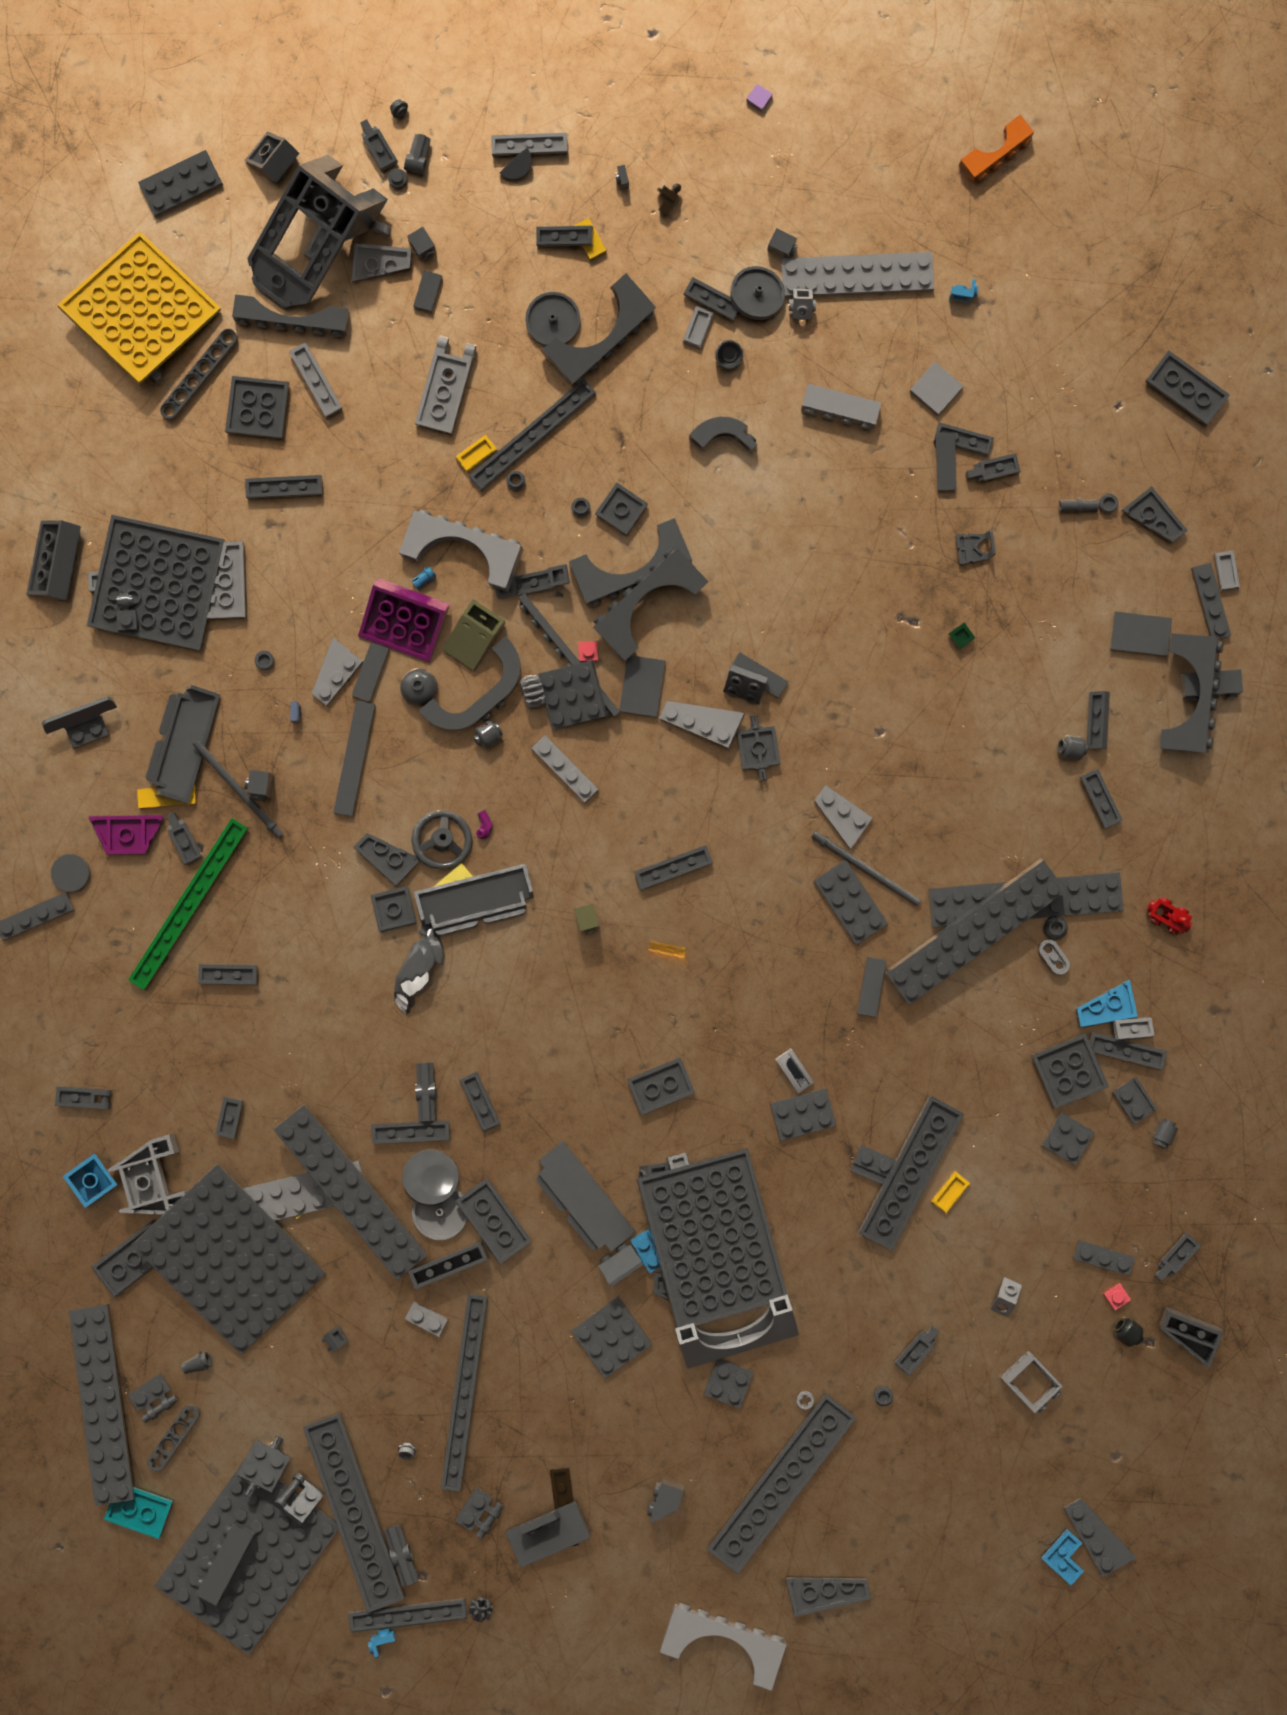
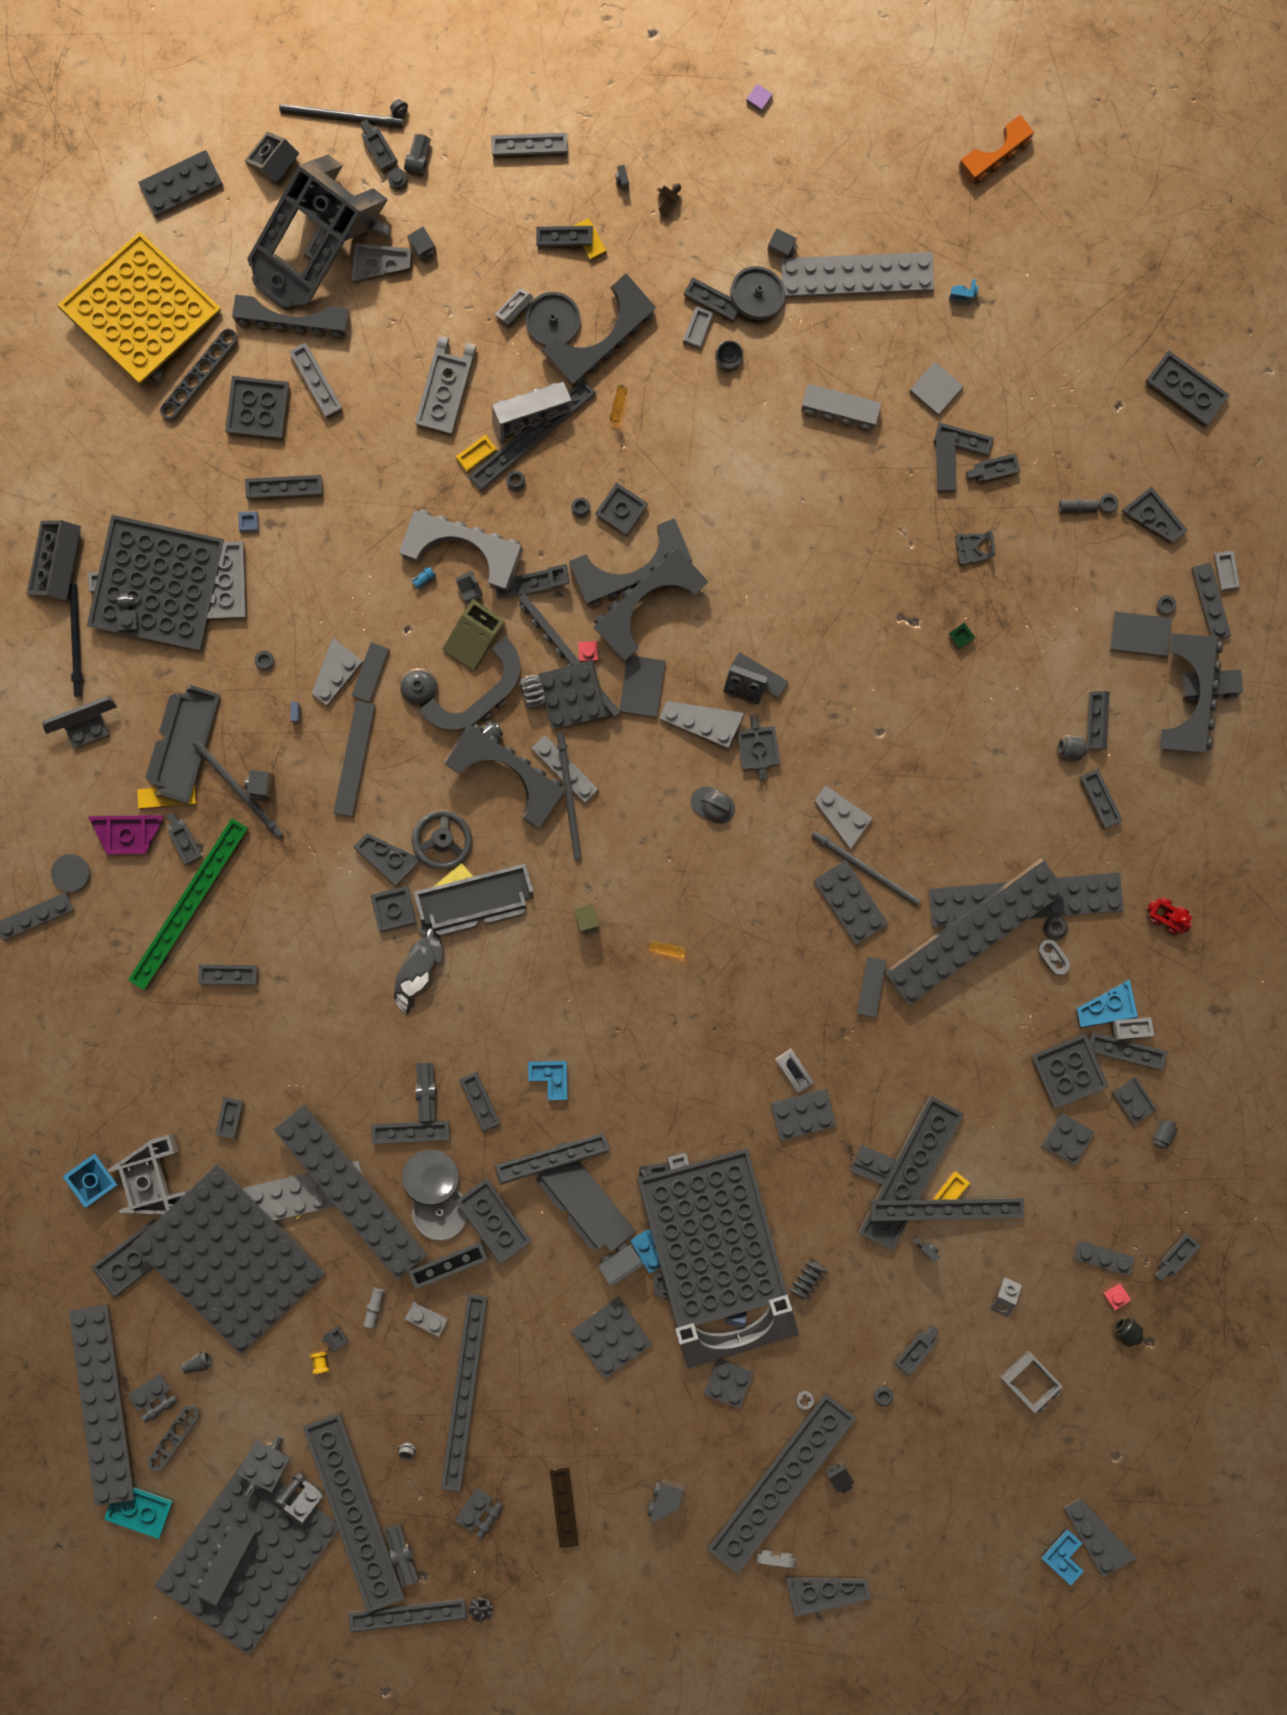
dark grey plate [55,1087,111,1109] -> none
magenta slope [358,578,450,662] -> none
dark azure bracket [368,1628,397,1658] -> none
dark grey tile [413,270,442,313] -> none
magenta arm [476,810,493,839] -> none
dark grey tile [499,147,532,179] -> none
dark grey bracket [506,1501,591,1567] -> none
dark grey plate [627,1058,695,1115] -> none
dark grey plate [634,845,713,890] -> none
light grey arch [660,1603,786,1691] -> none
dark grey arch [689,417,757,454] -> none
light grey brick [789,289,816,320] -> none
dark grey wedge [1159,1307,1223,1368] -> none
none -> black bar [69,583,83,697]
none -> sand blue tile [238,511,259,532]
none -> dark grey bar [279,103,403,127]
none -> yellow bush [310,1352,330,1374]
none -> light grey pin [363,1287,385,1328]
none -> dark grey arch [442,724,565,828]
none -> dark grey panel [455,571,483,603]
none -> light grey wedge [492,382,572,443]
none -> dark grey tile [494,1133,610,1185]
none -> light grey plate [495,287,533,325]
none -> dark azure plate [528,1061,568,1100]
none -> dark grey bar [556,733,582,859]
none -> clear yellow axle [610,385,627,423]
none -> dark grey piece [691,786,735,824]
none -> sand blue tile [725,1311,747,1328]
none -> light grey plate [756,1550,796,1568]
none -> dark grey piece [788,1257,828,1300]
none -> dark grey slope [825,1461,854,1493]
none -> dark grey plate [870,1198,1024,1221]
none -> dark grey plate [911,1235,940,1263]
none -> dark grey tile [1156,595,1176,615]

